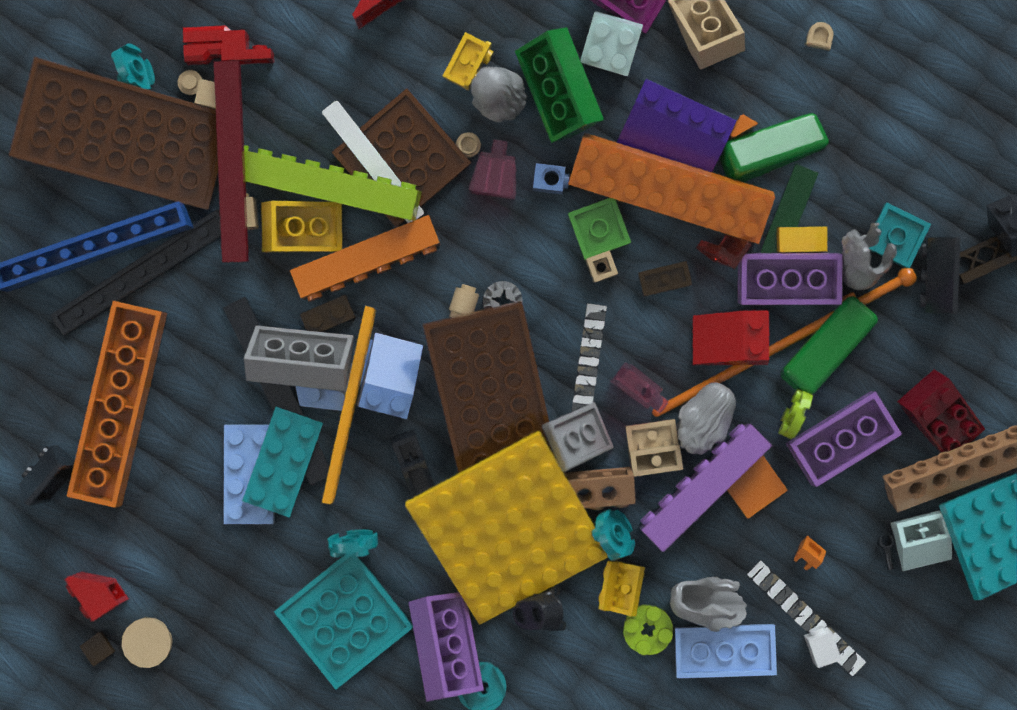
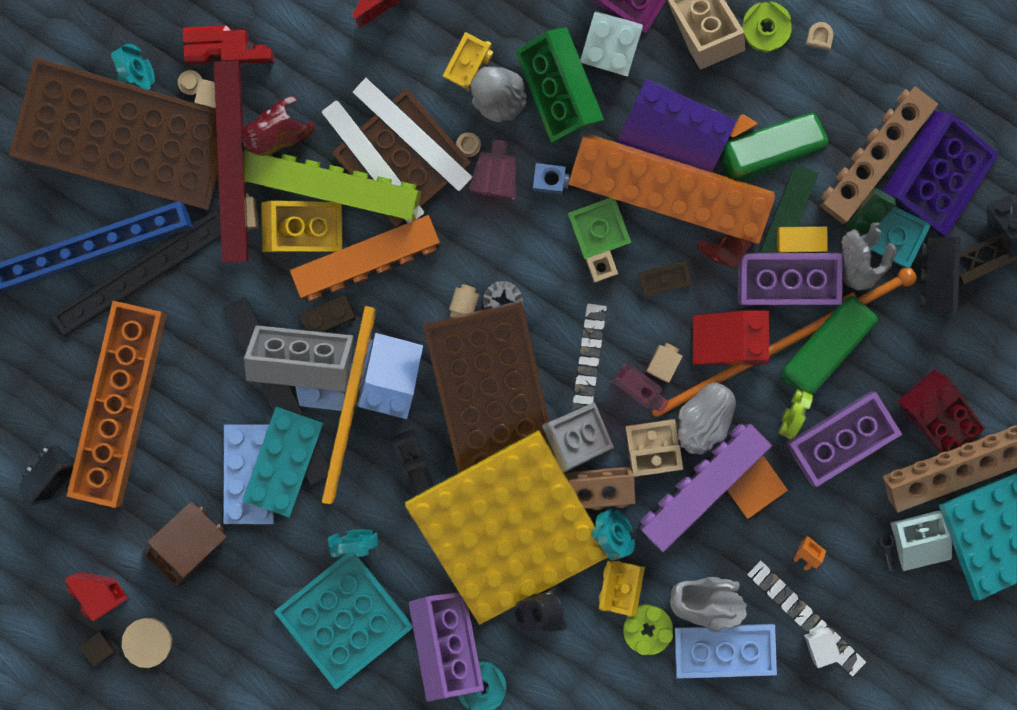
none -> reddish brown slope [143,502,226,588]
none -> dark red hair [241,96,315,156]
none -> white sticker [353,78,472,191]
none -> tan brick [645,343,682,383]
none -> lime plate [742,2,792,53]
none -> medium nougat brick [820,86,938,224]
none -> dark green plate [846,188,896,235]
none -> dark purple slope [882,110,999,237]

